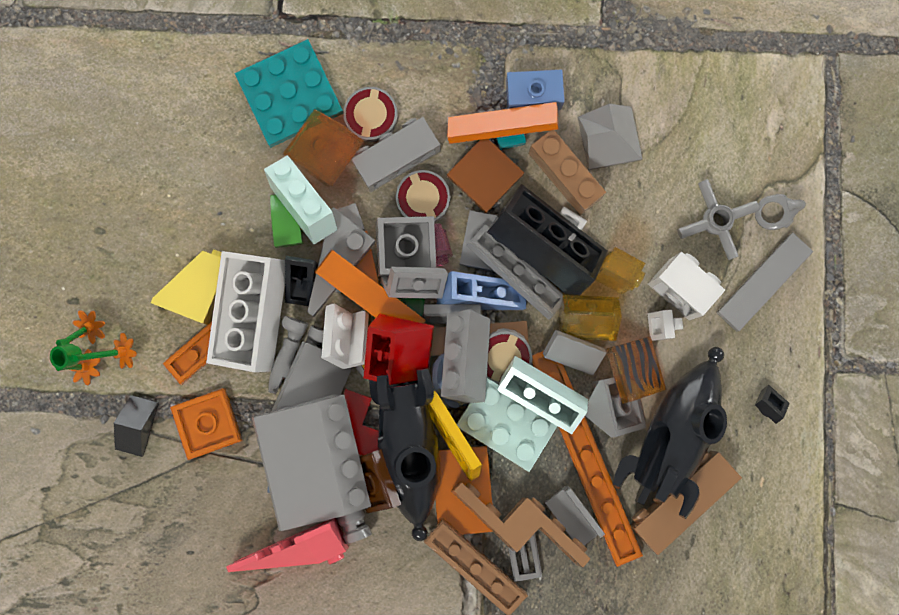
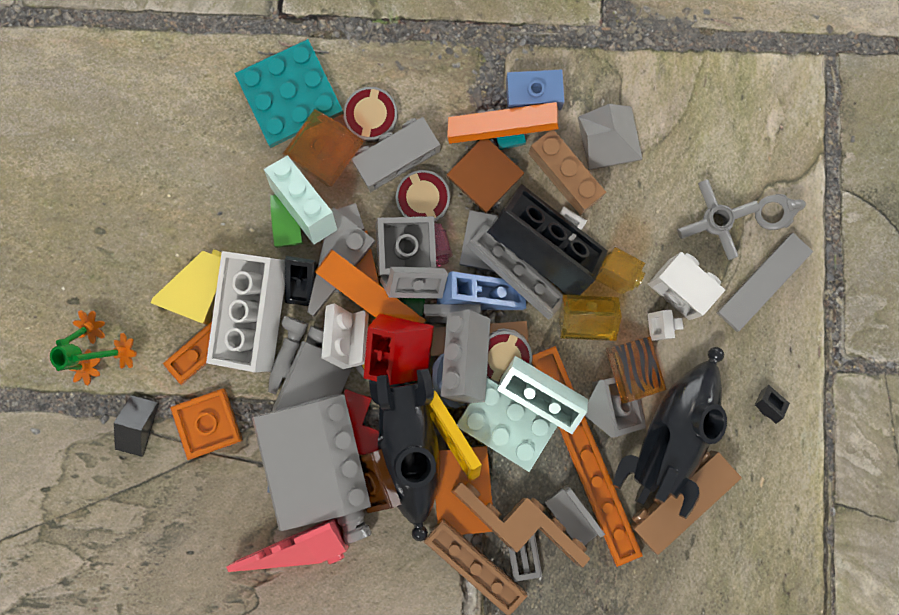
light grey tile [543,330,606,375] -> none

